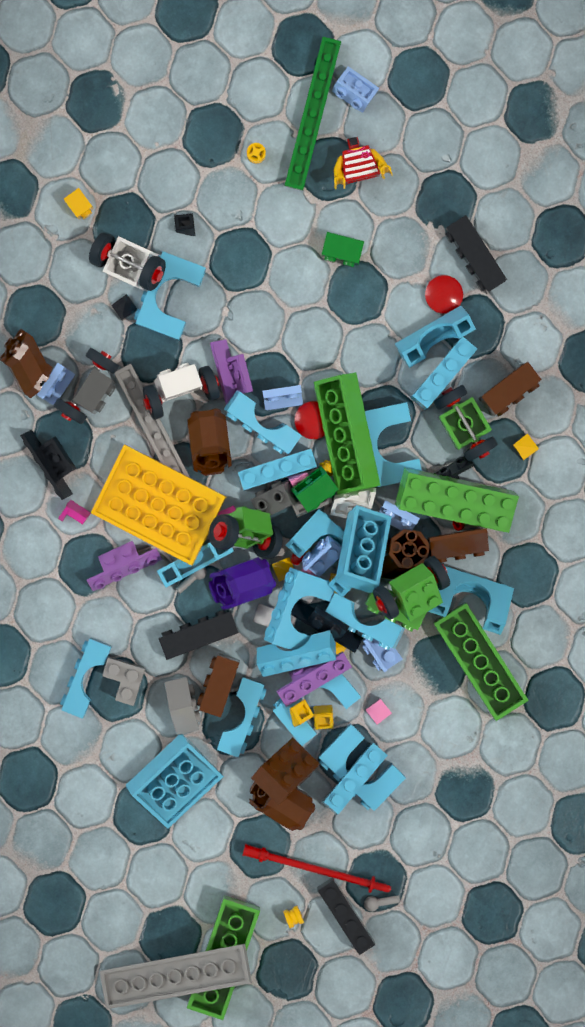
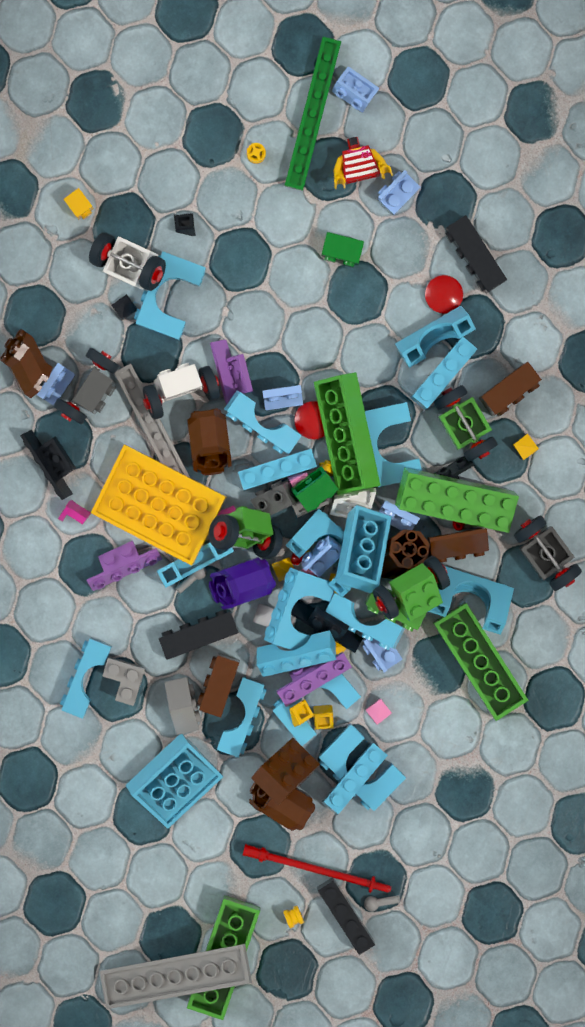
none -> light blue bracket [377,170,421,215]
none -> brick [514,515,582,591]

